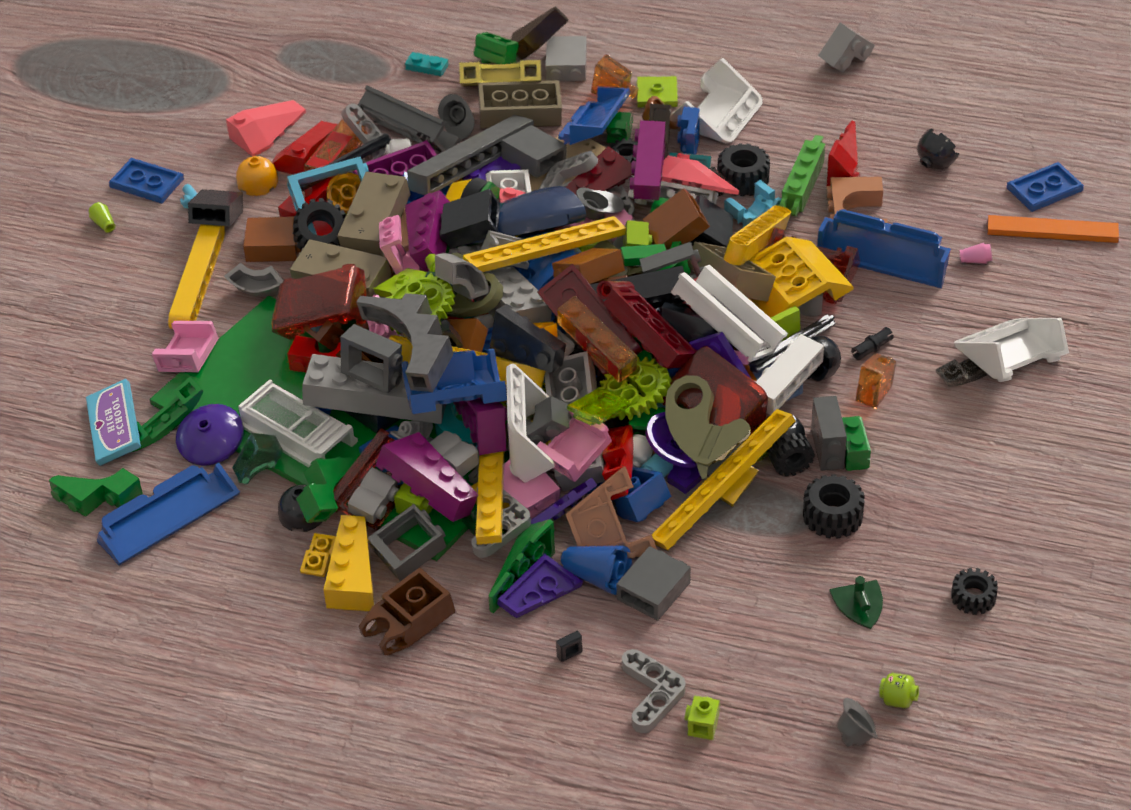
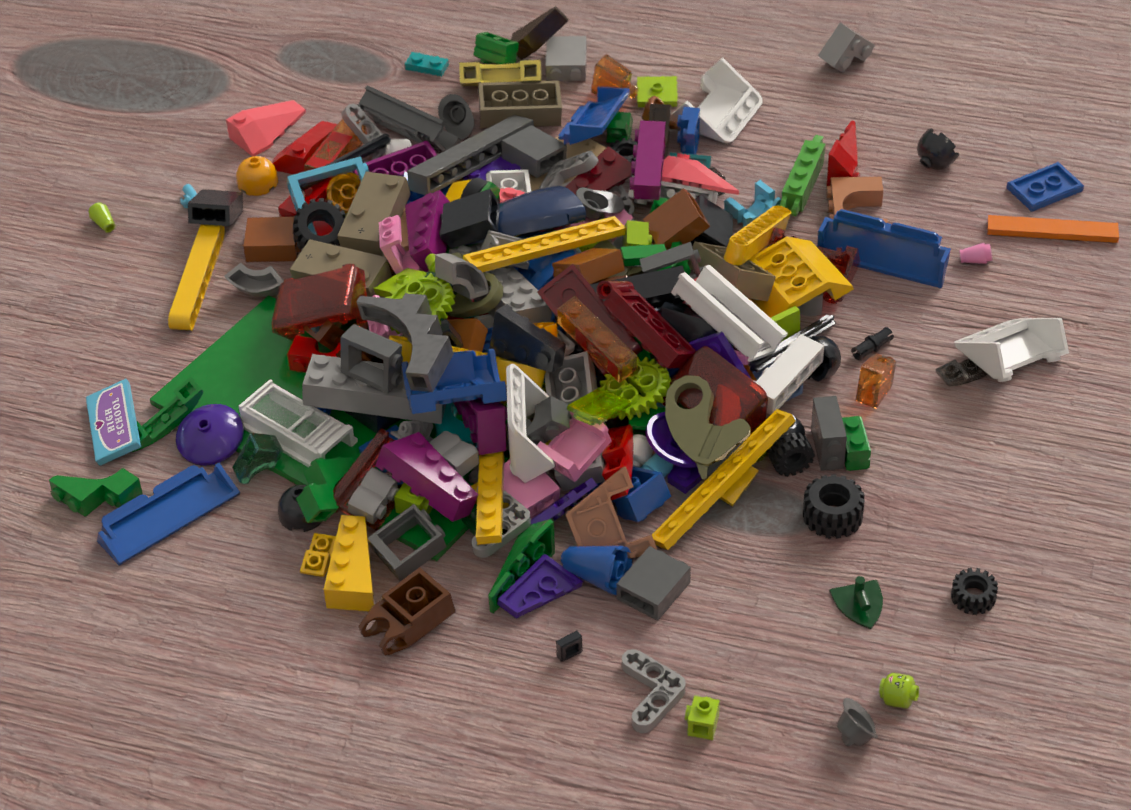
blue tile [109,158,184,204] -> none
bright pink panel [152,321,219,372] -> none
black tyre [717,143,770,196] -> none

